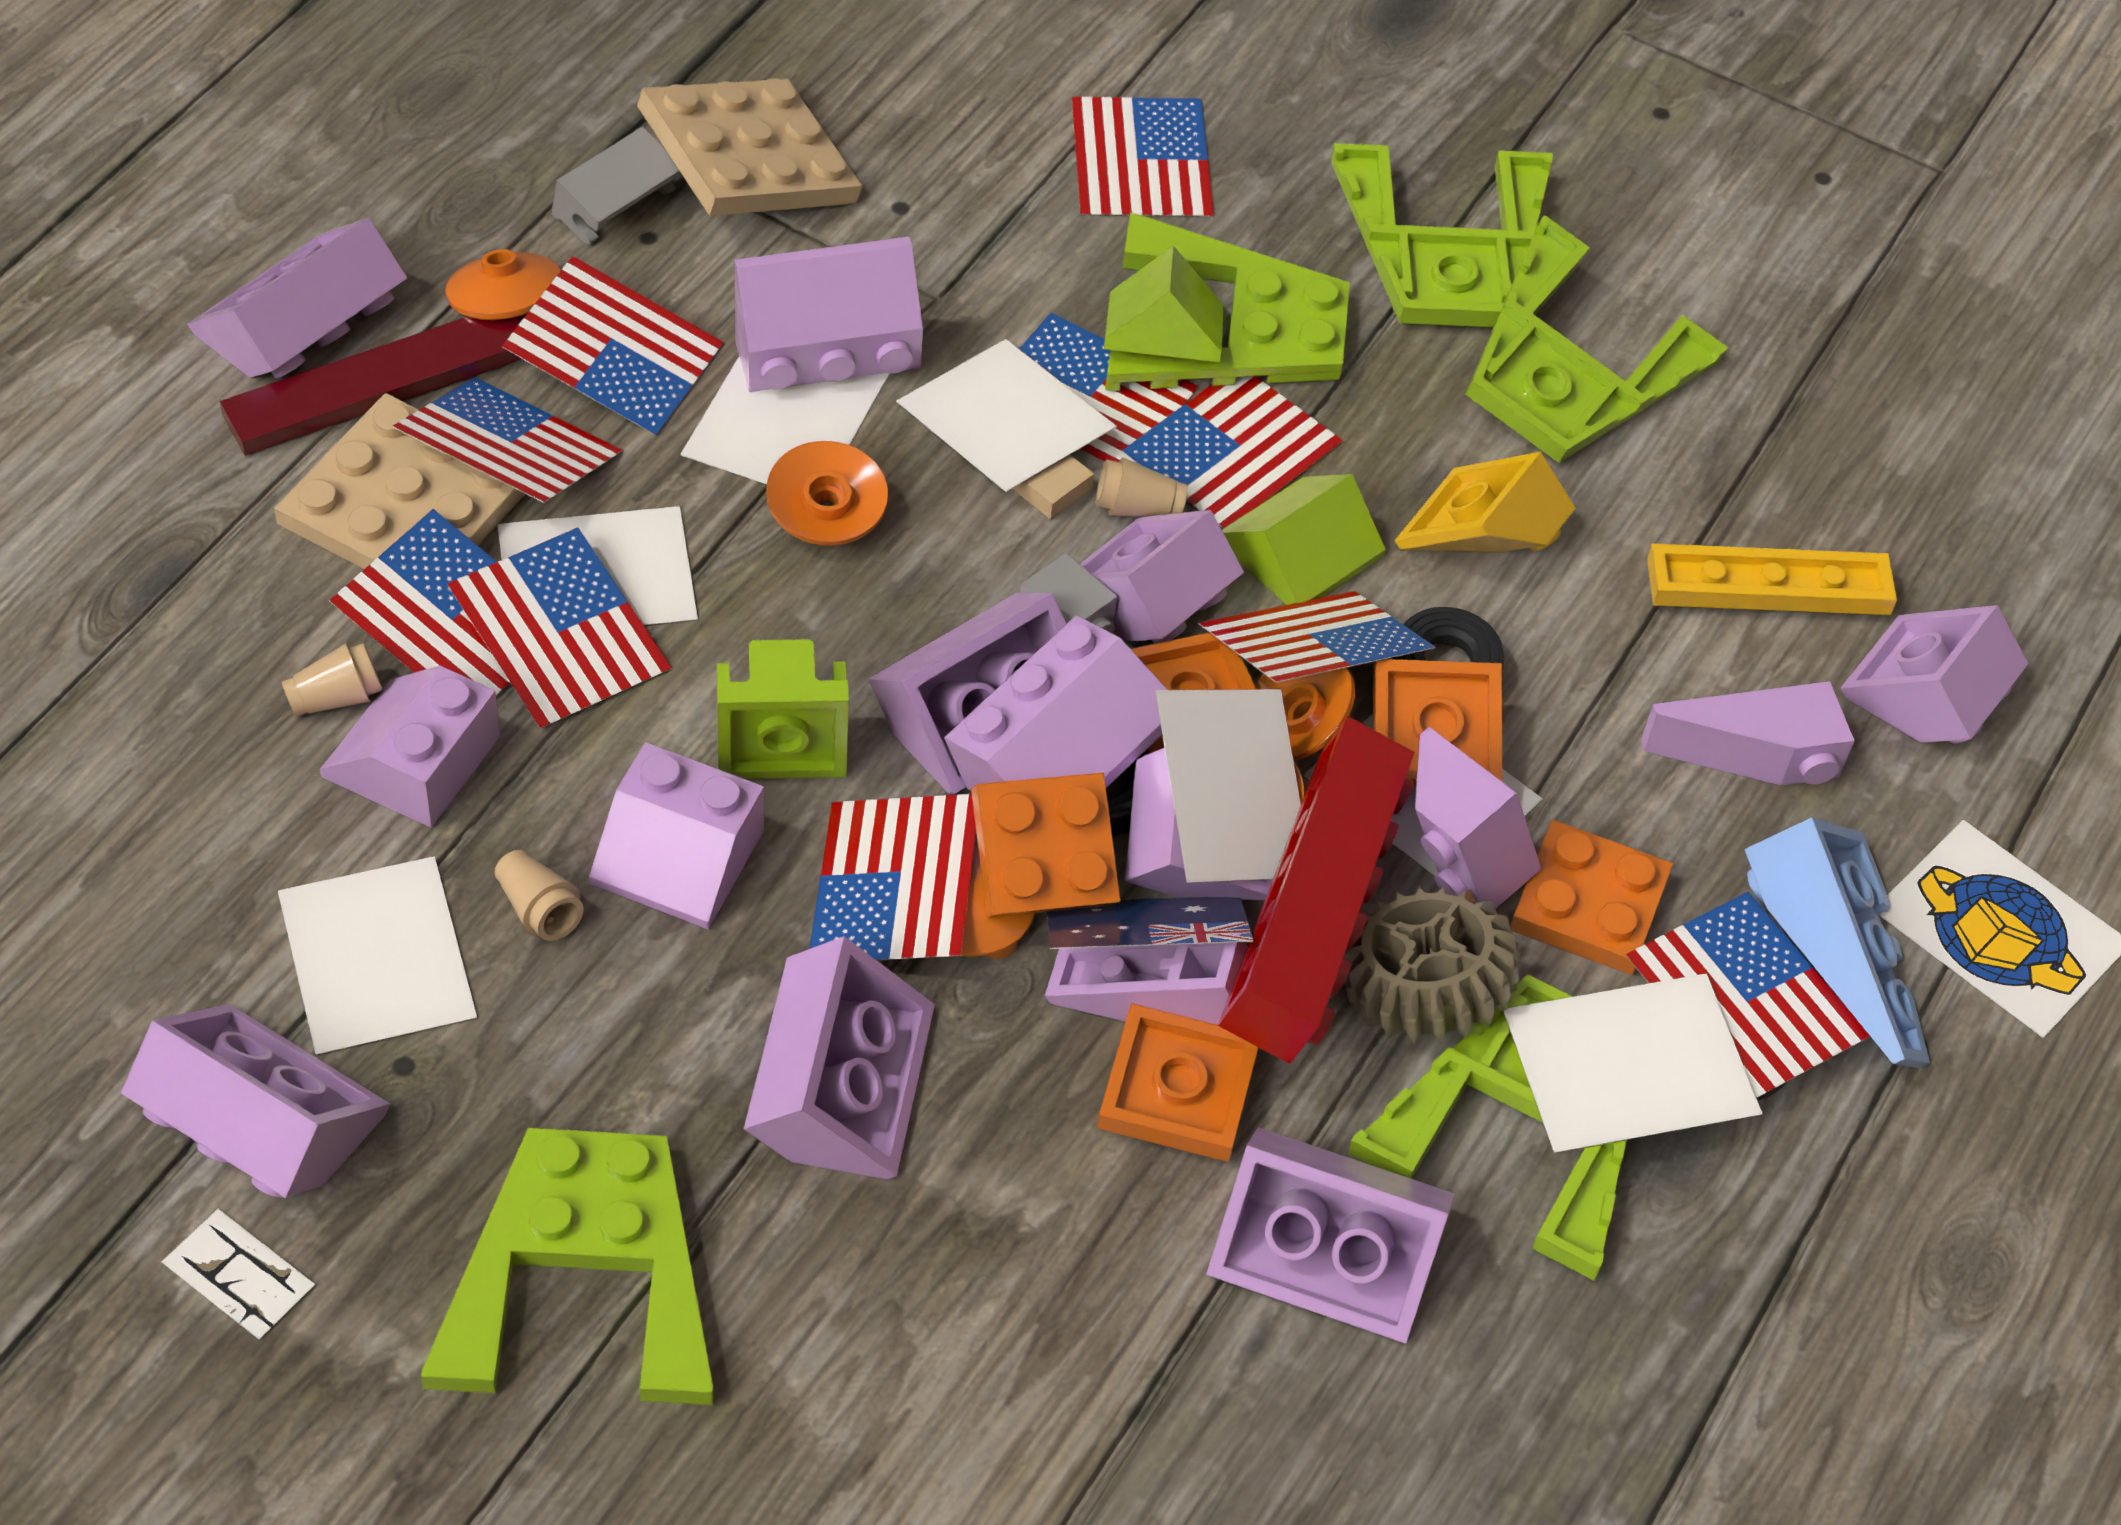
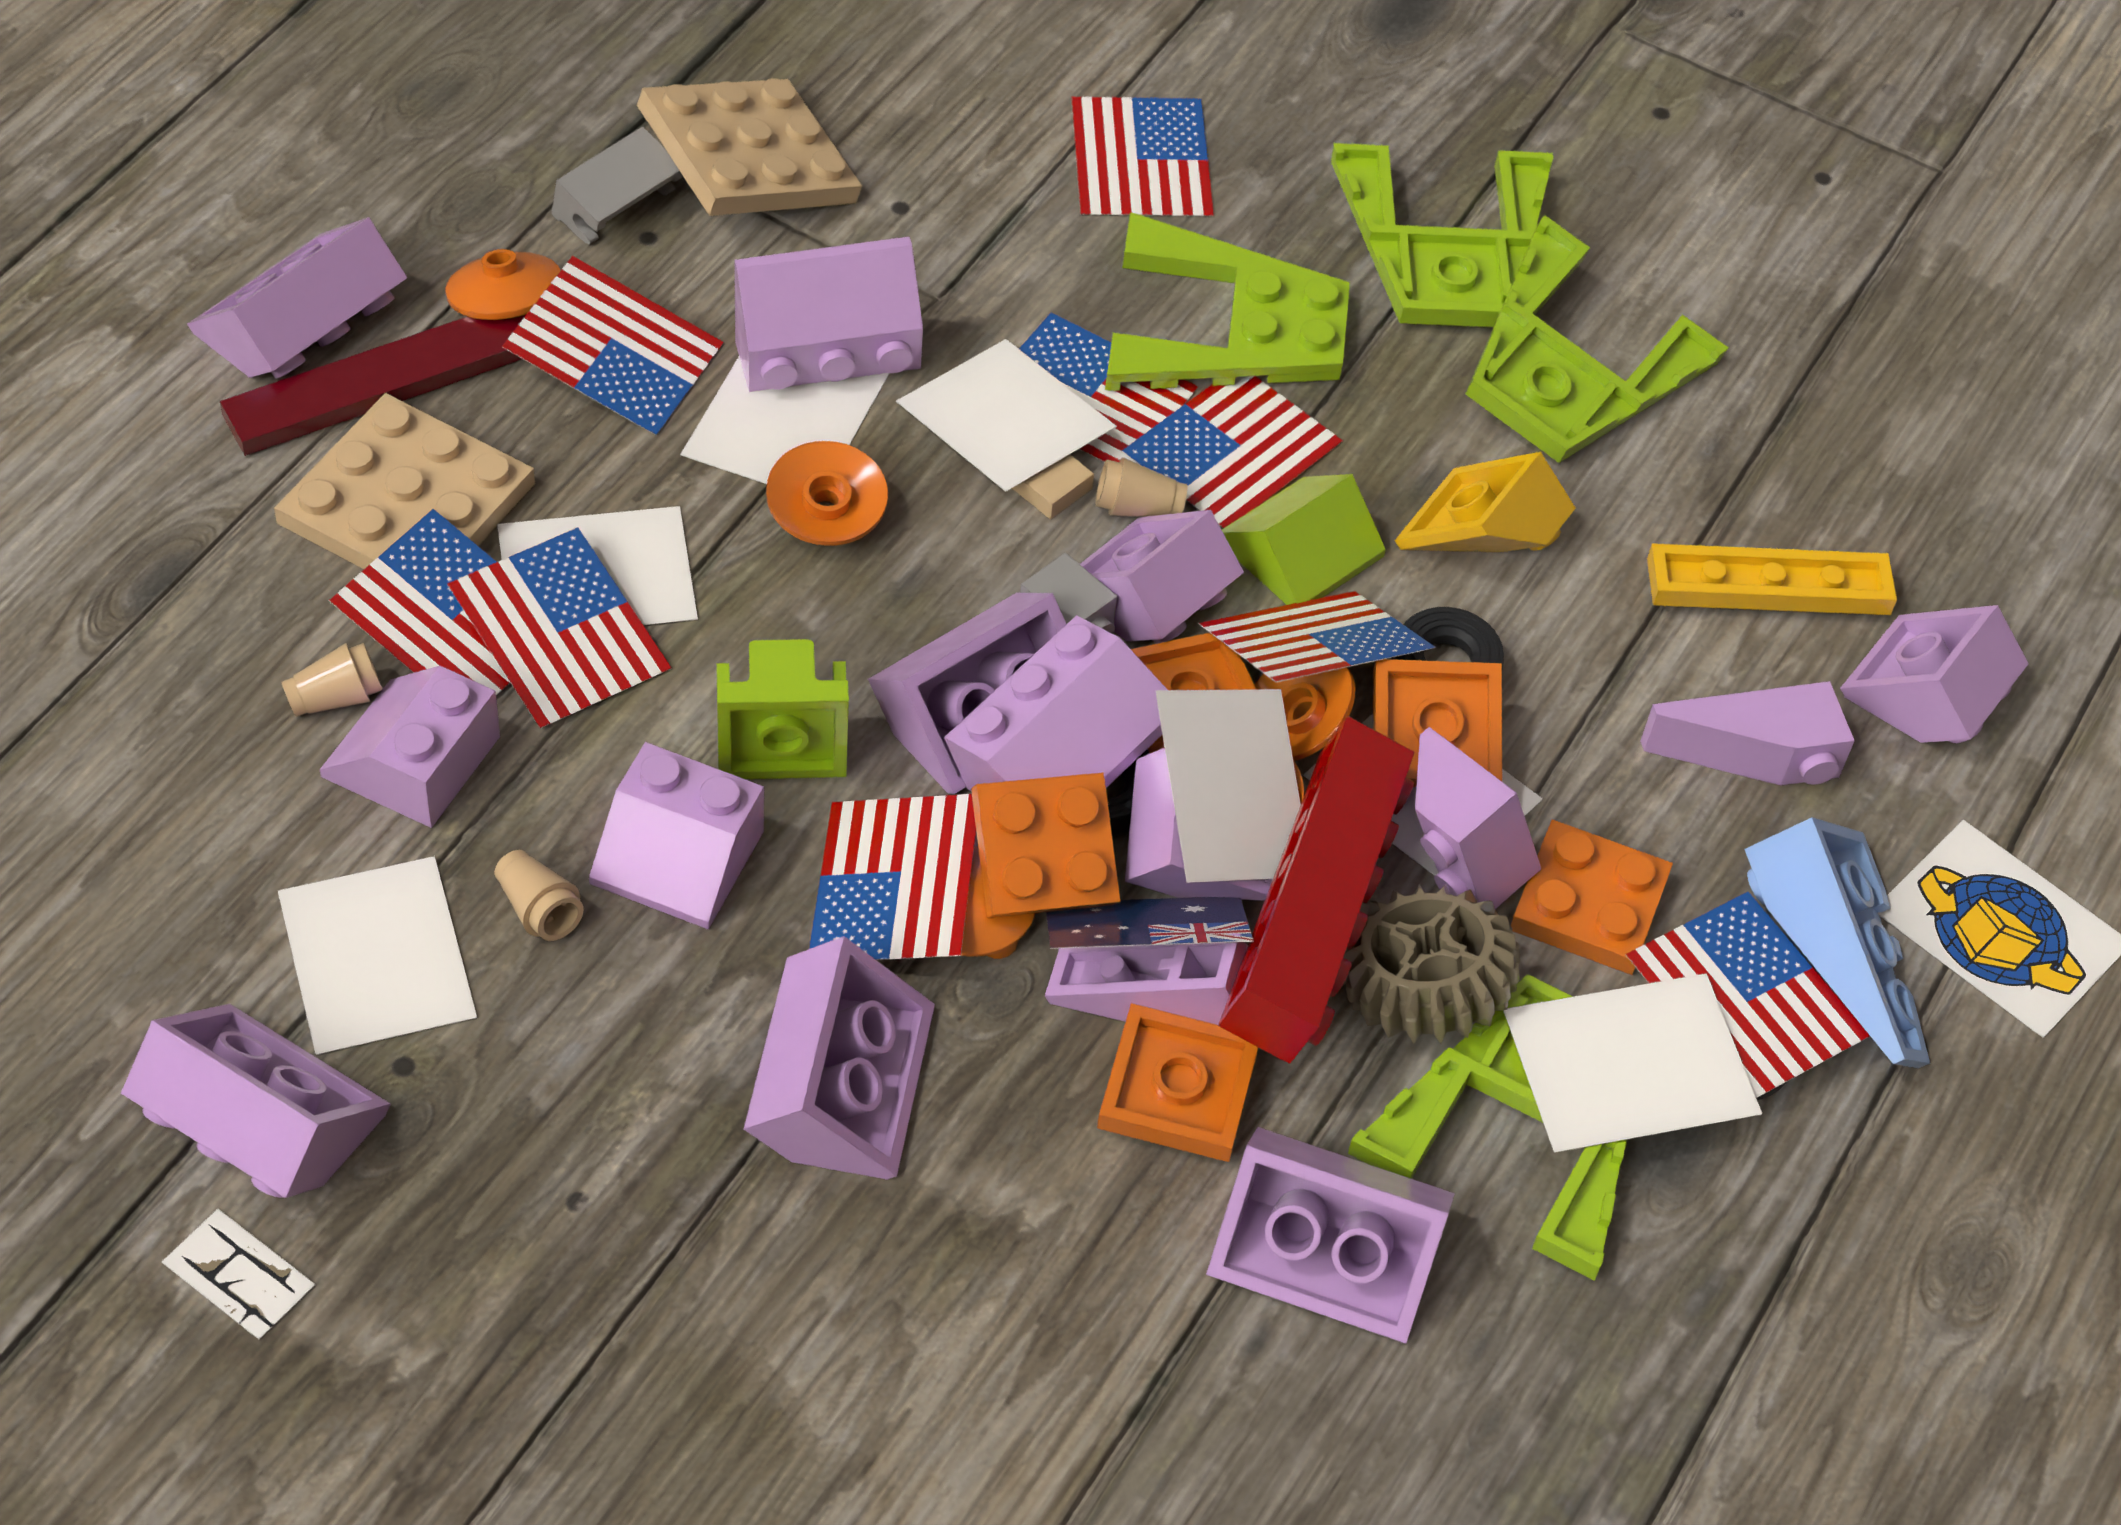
sticker [392,377,623,503] -> none
lime wing [421,1128,713,1405] -> none
lime slope [1104,245,1224,363] -> none

